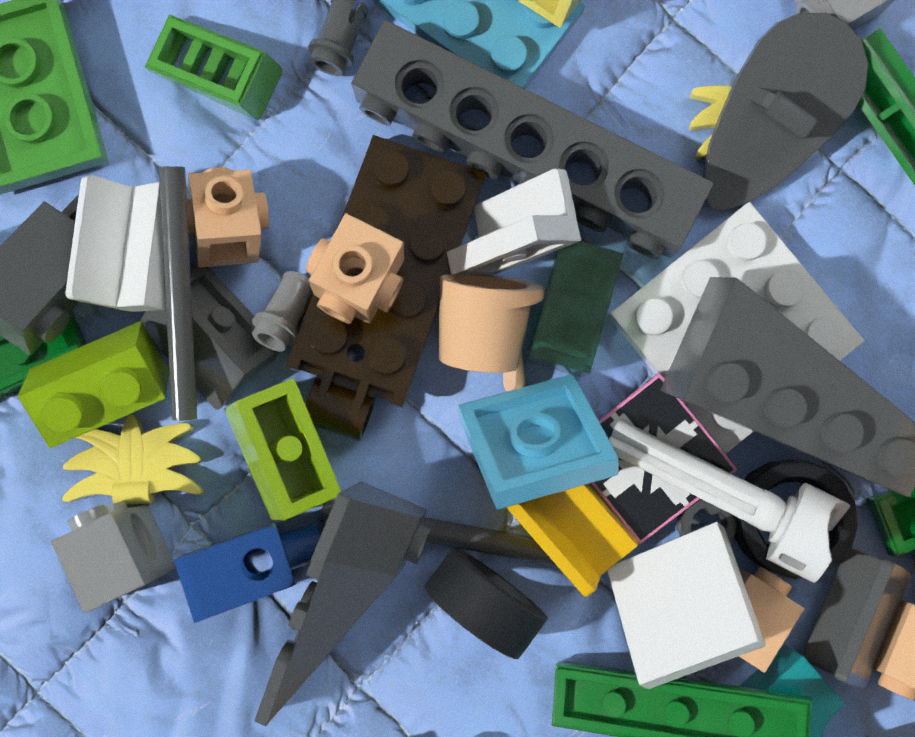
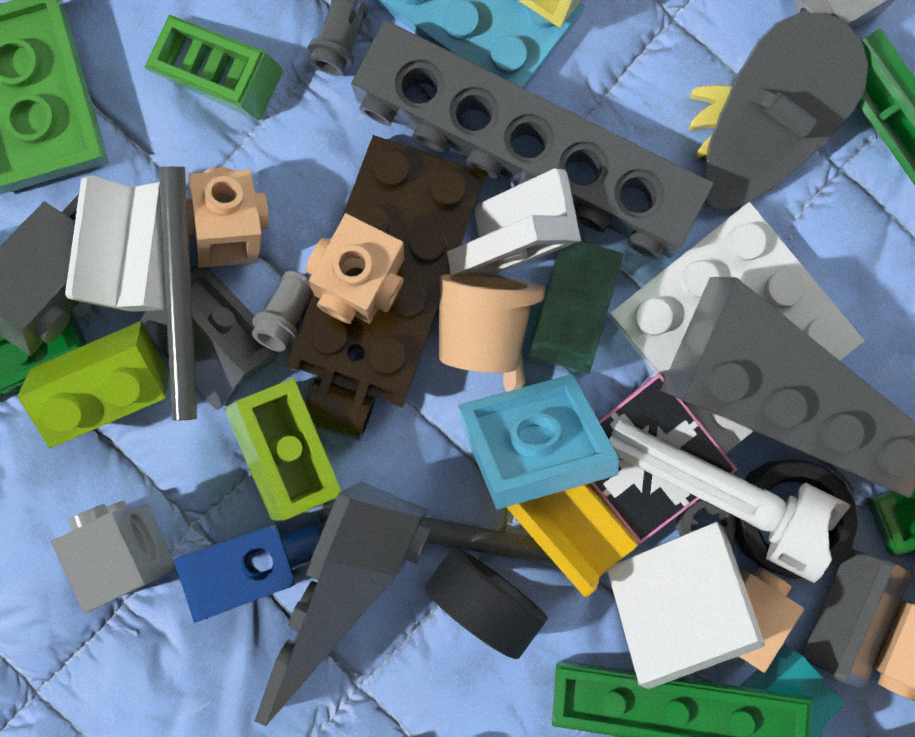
light yellow piece [62,415,204,505] -> none

